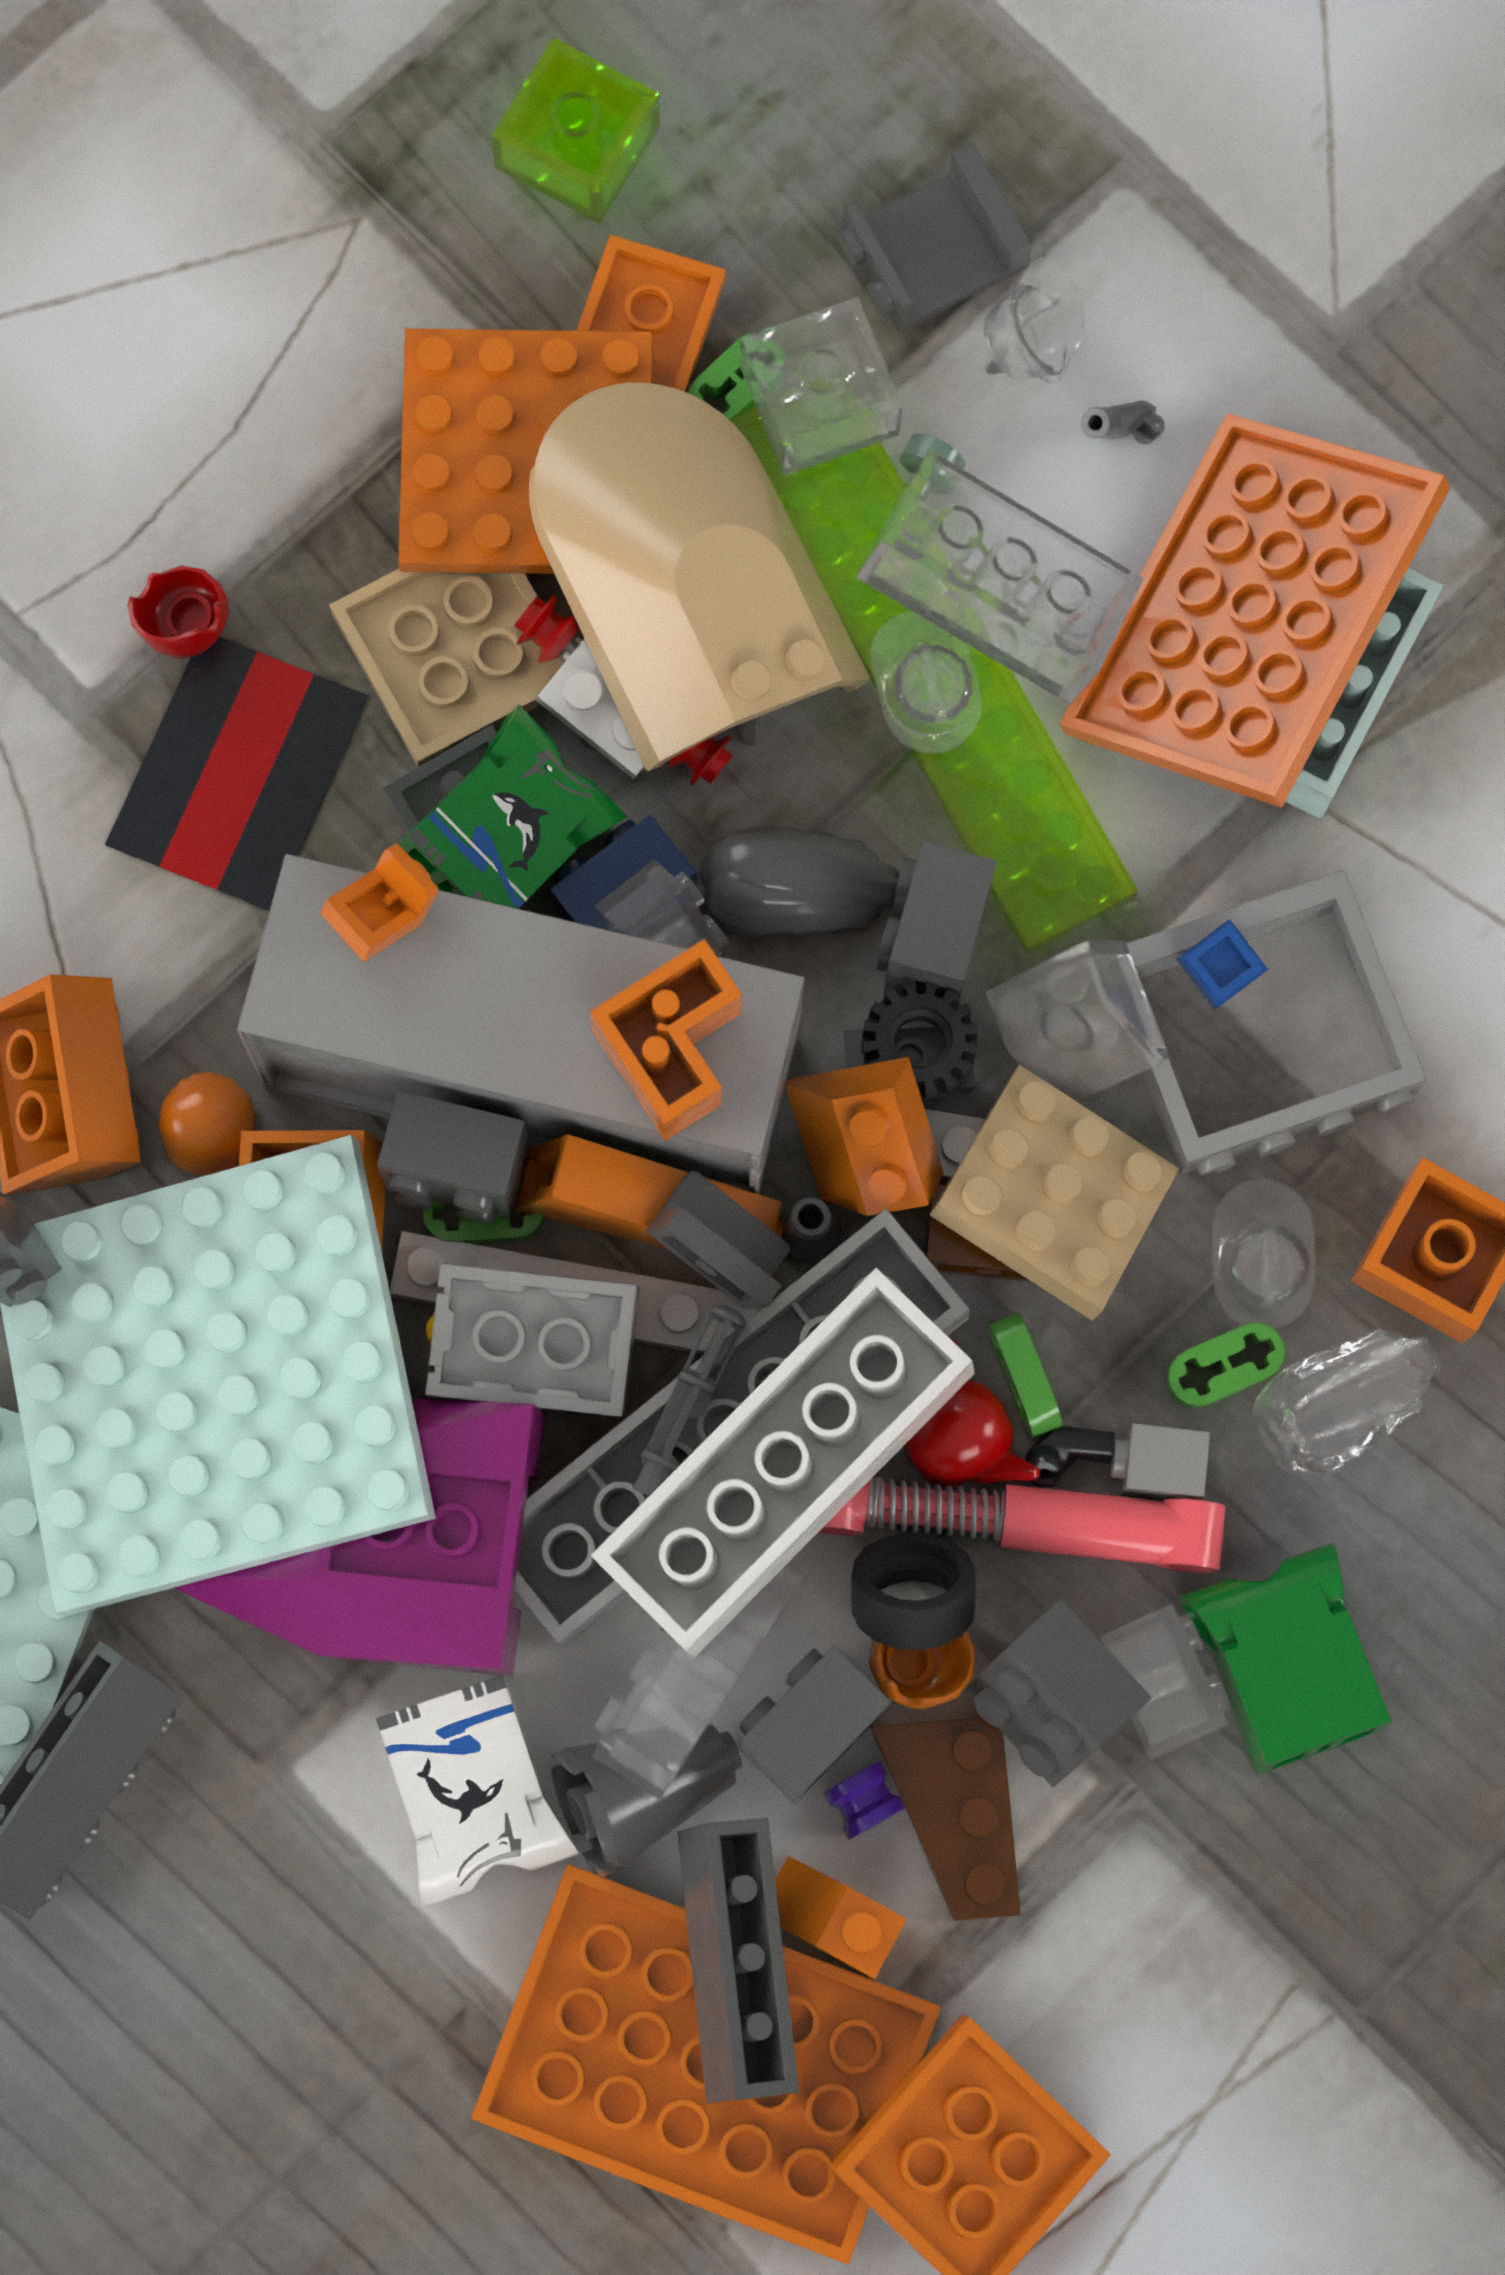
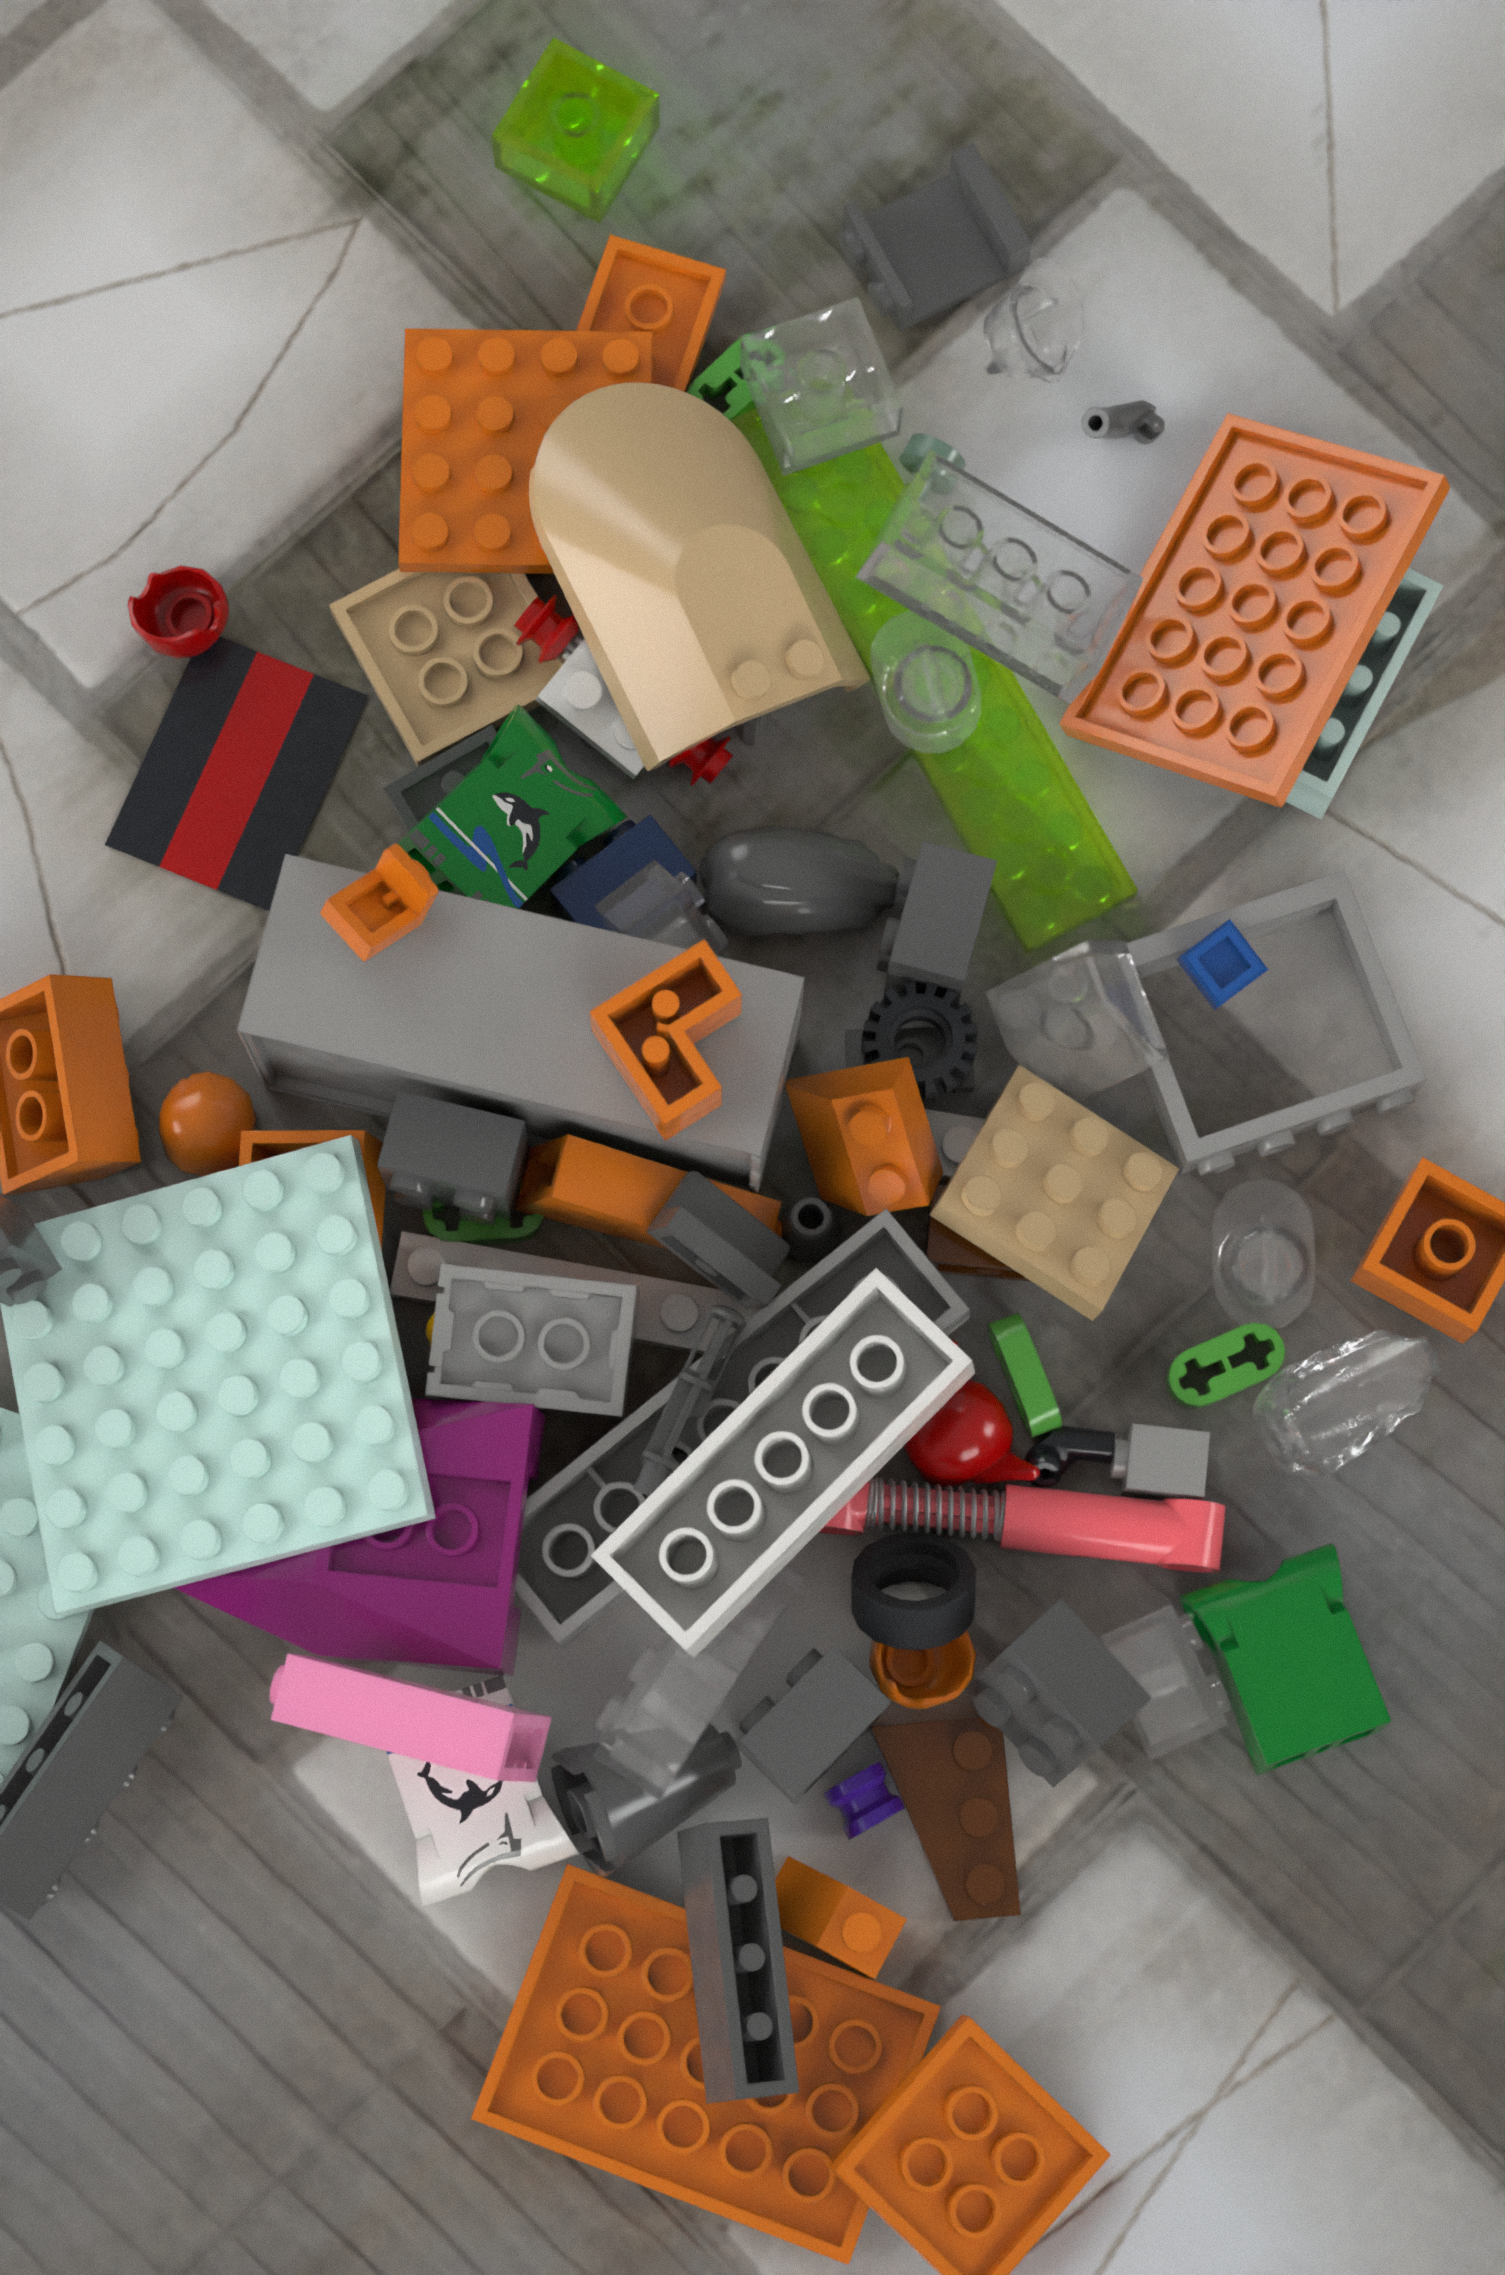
none -> bright pink slope [270,1653,552,1782]

